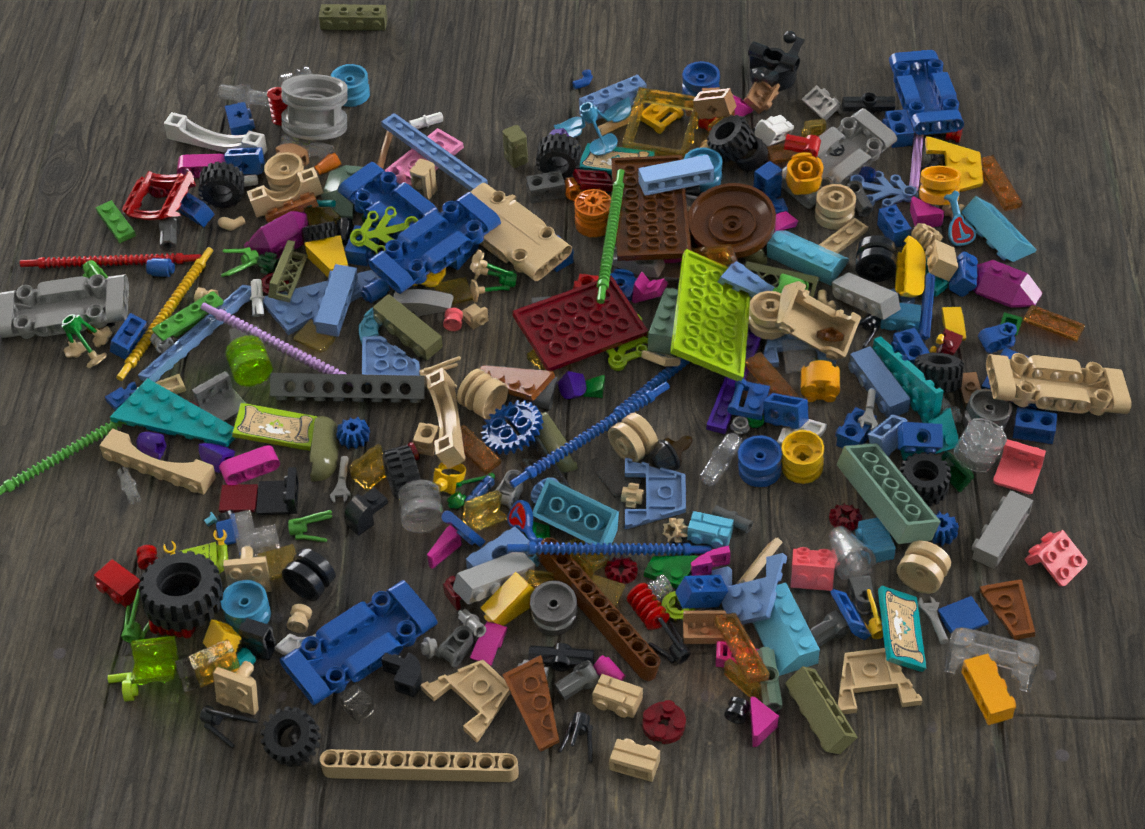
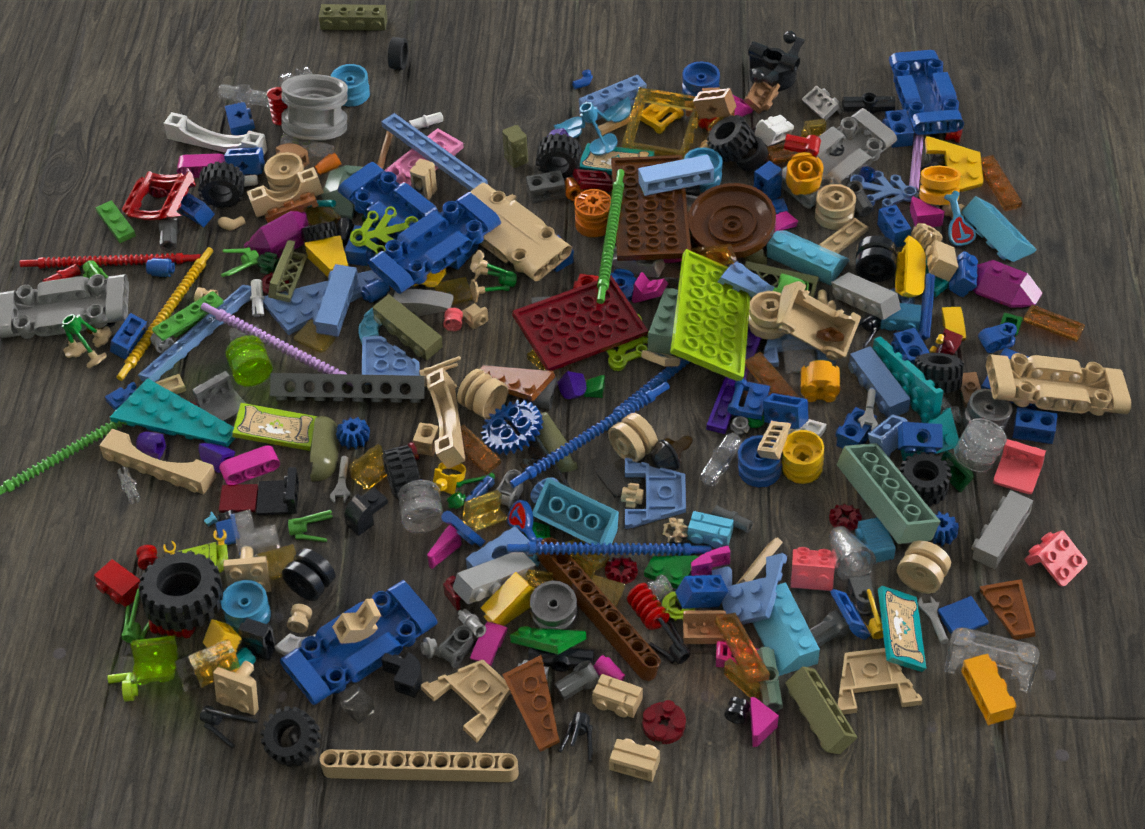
none -> red pin [42,264,81,282]
none -> tan brick [332,599,381,644]
none -> black tyre [388,37,408,70]
none -> green wing [510,626,587,654]
none -> tan slope [757,421,791,460]

